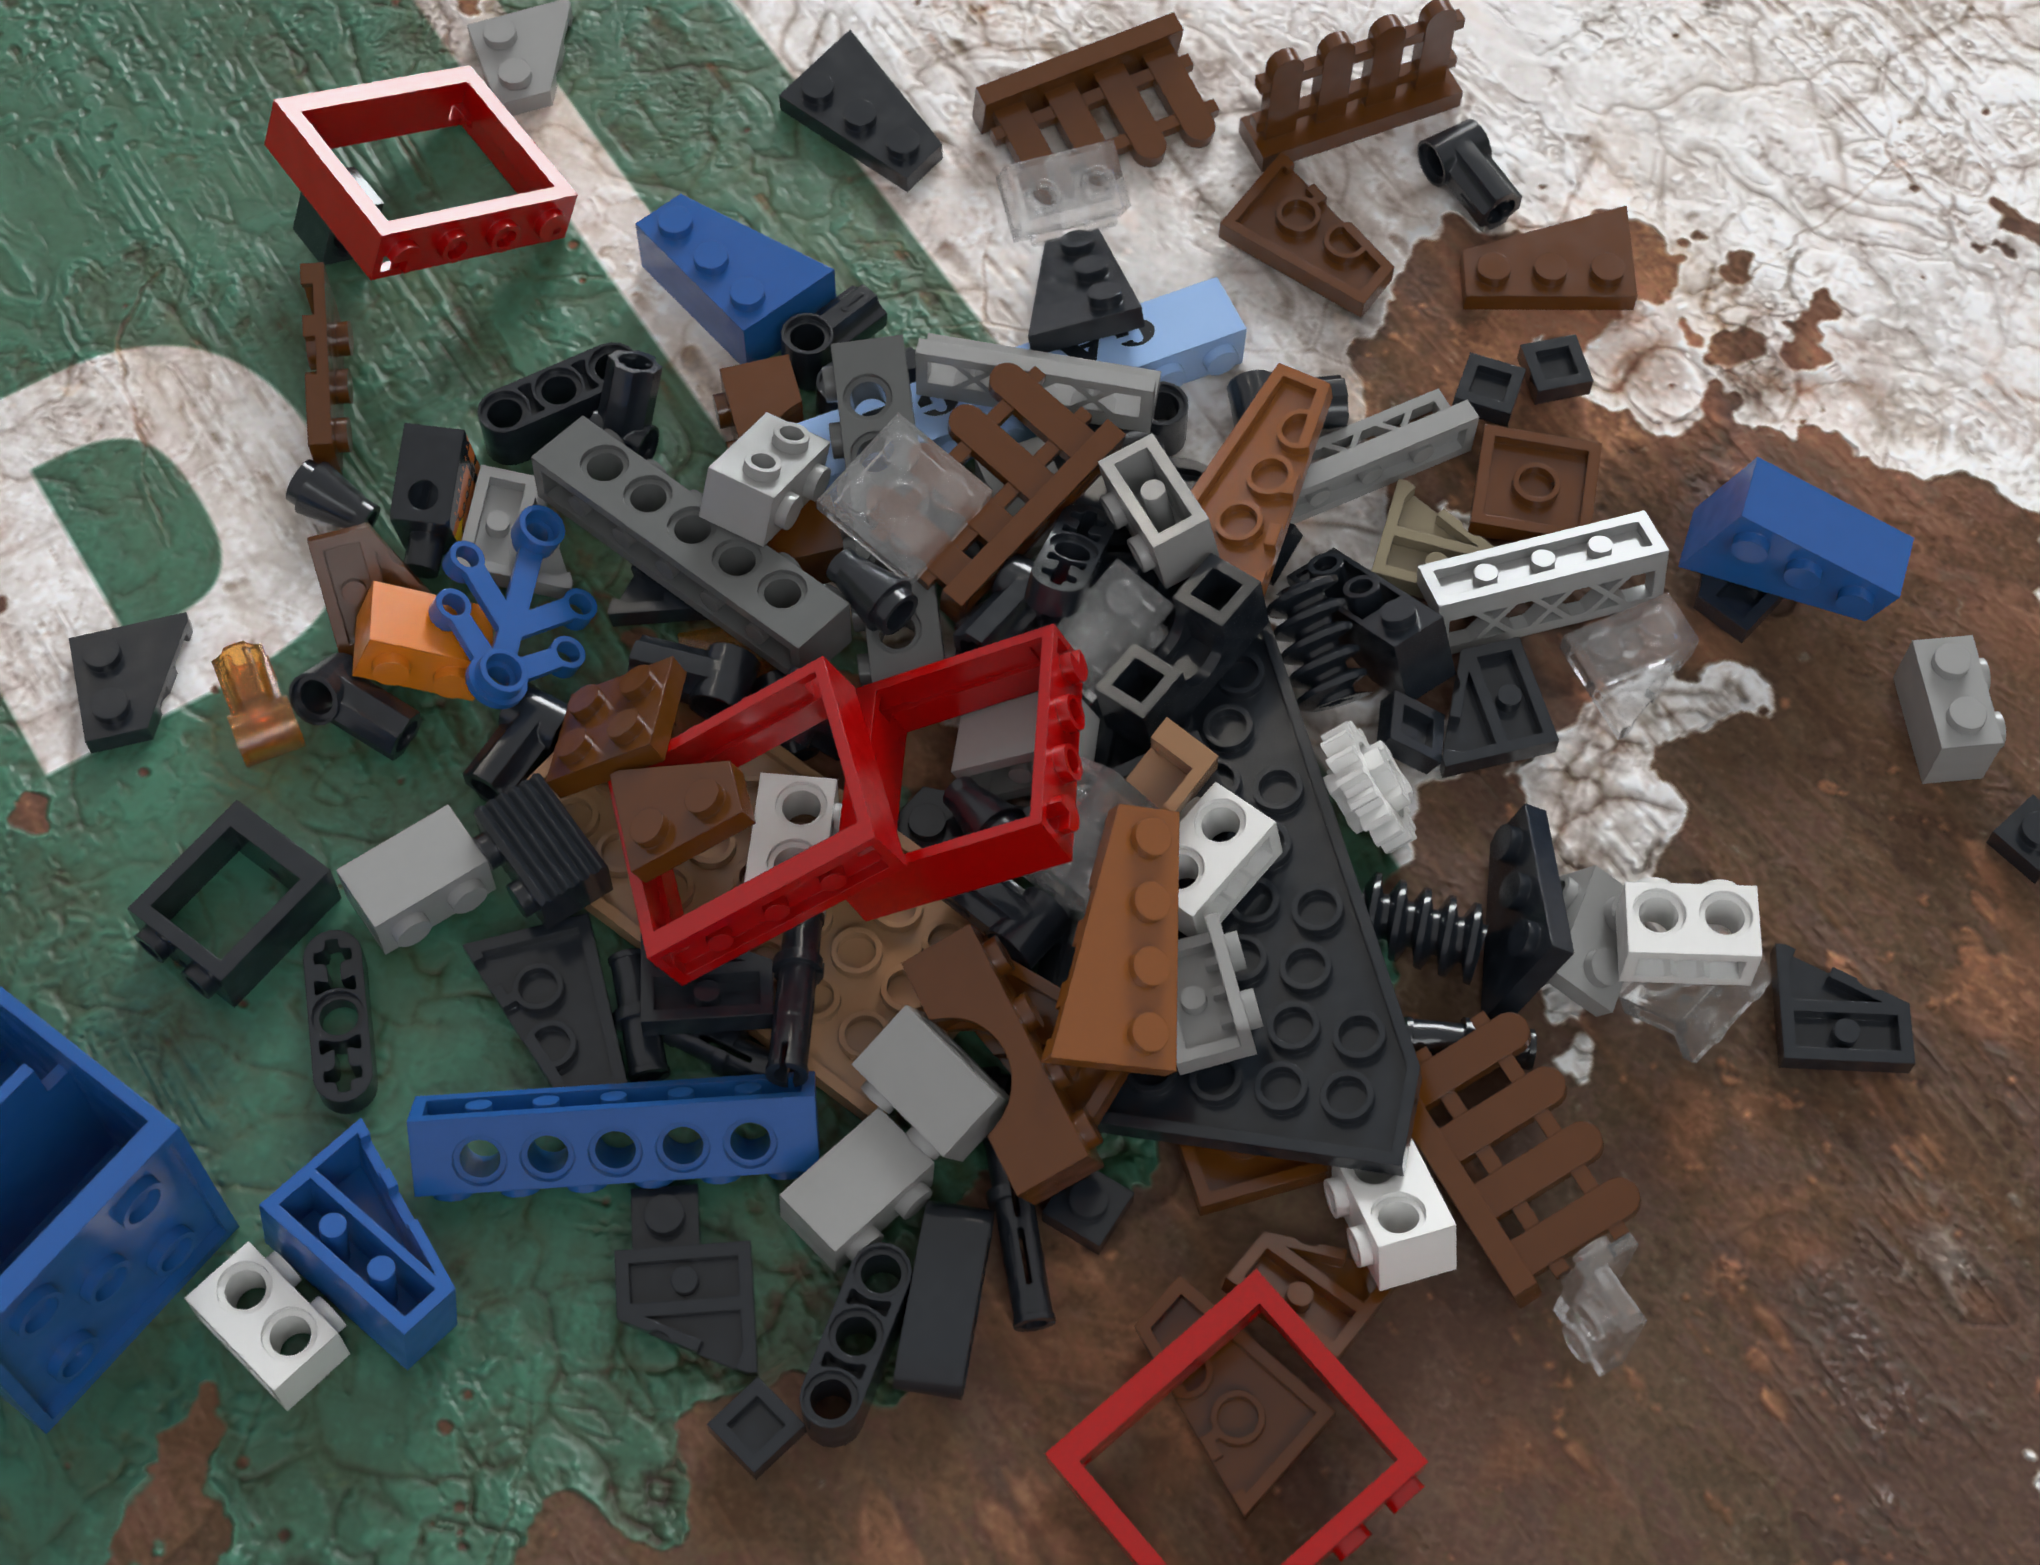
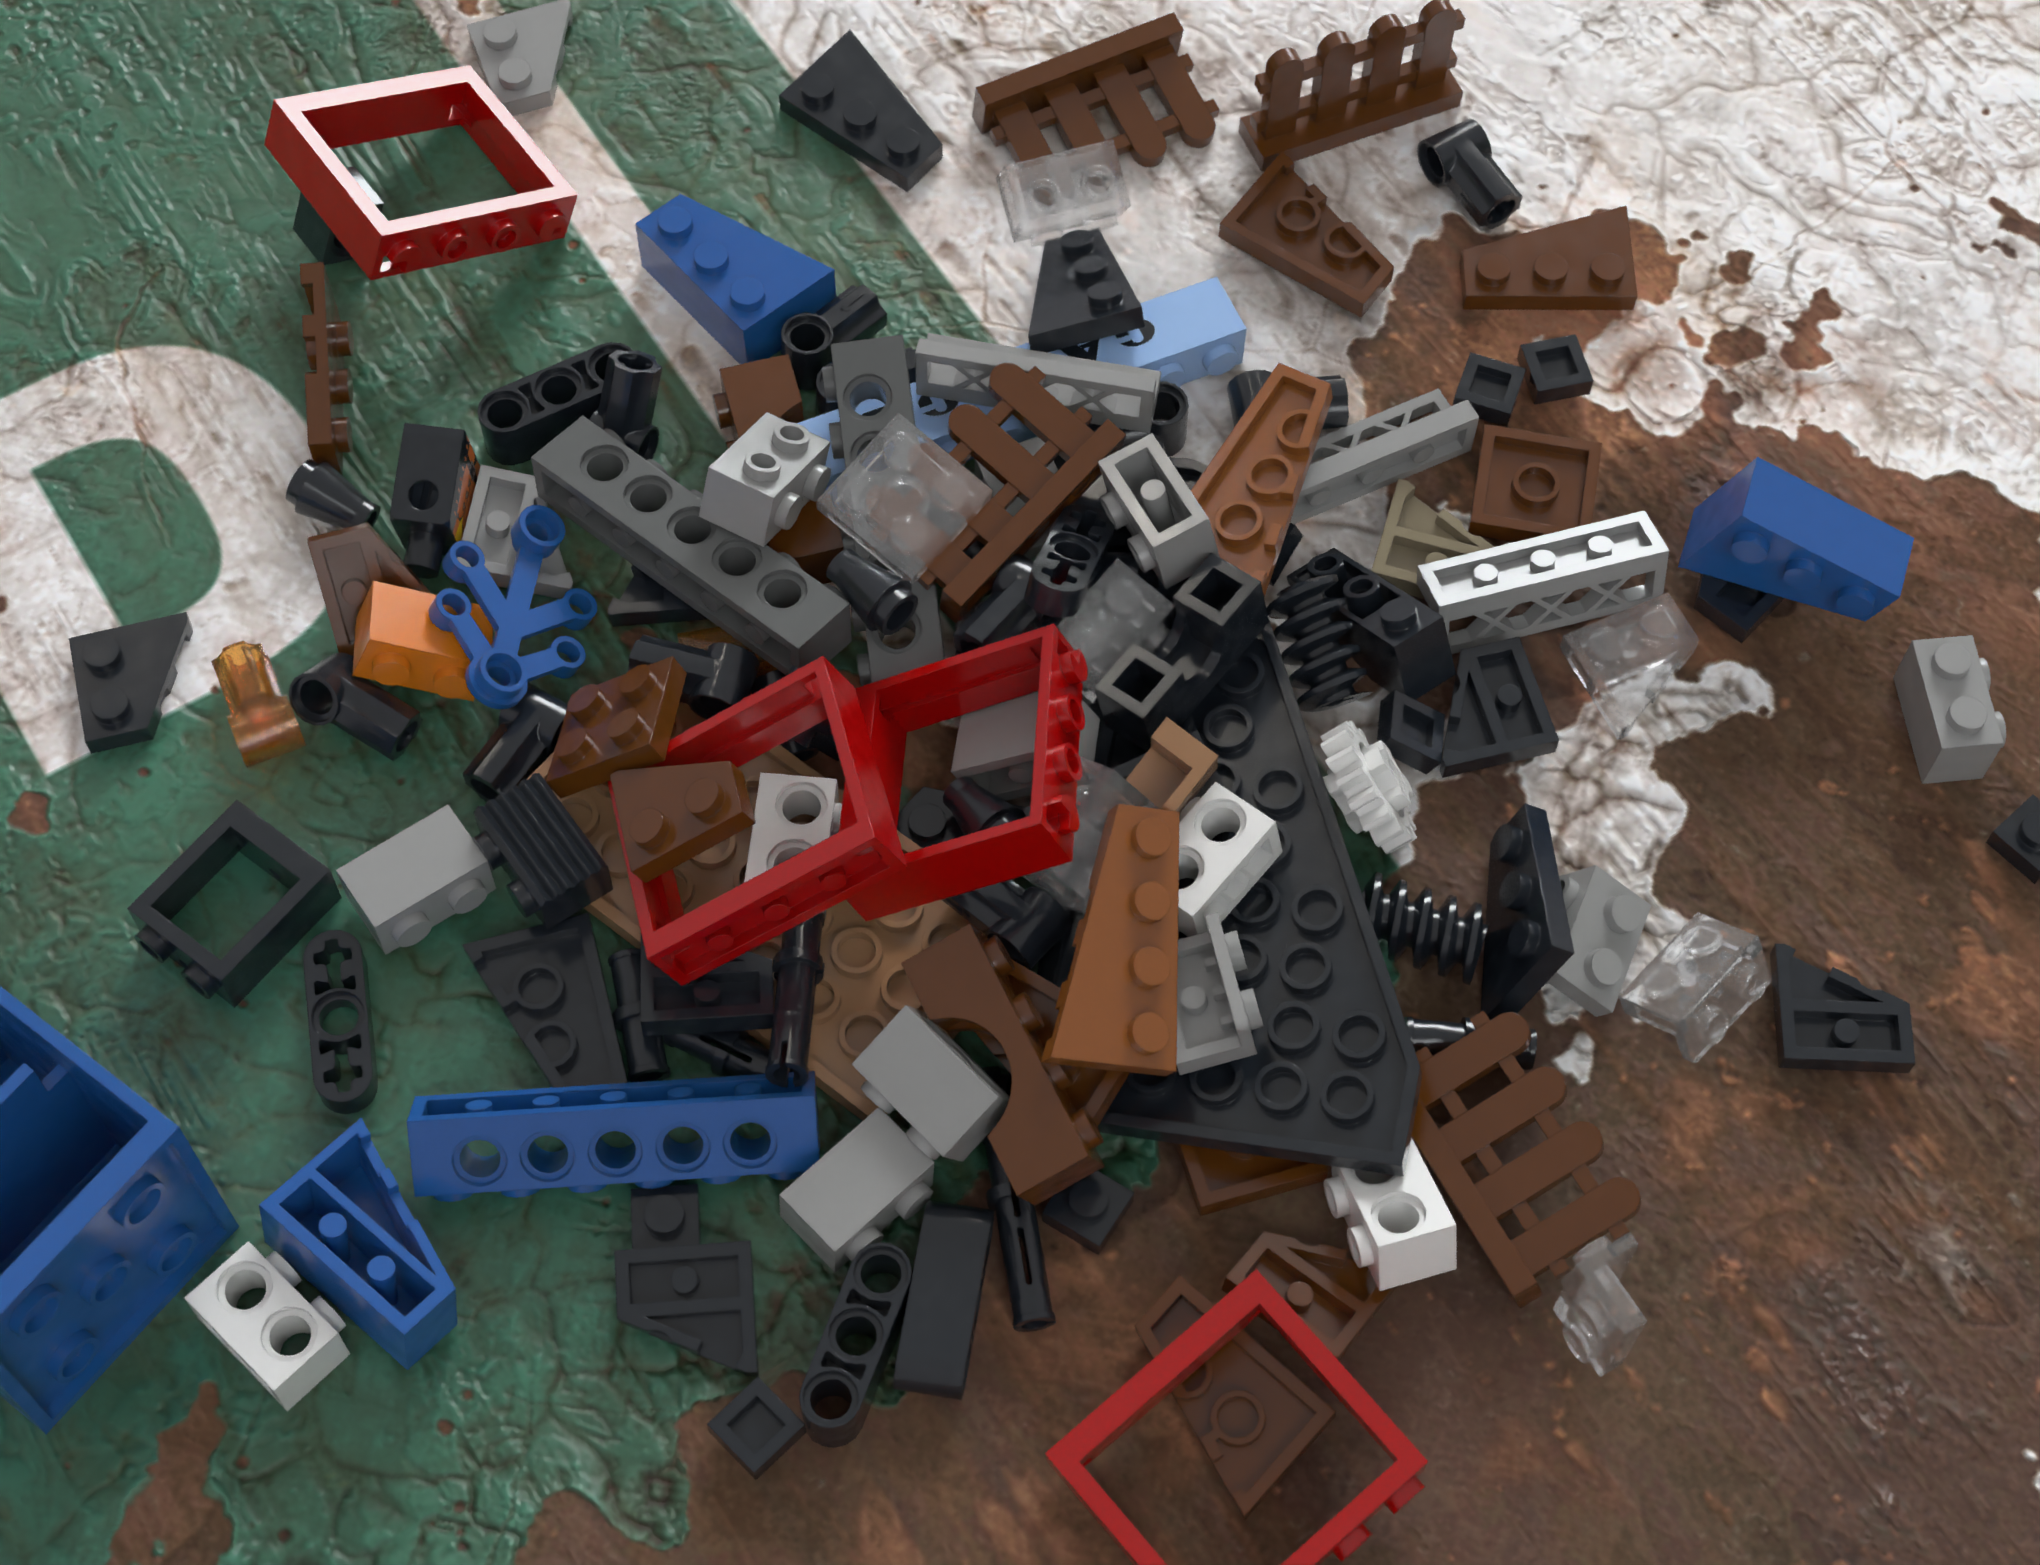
white brick [1615,877,1762,986] -> none

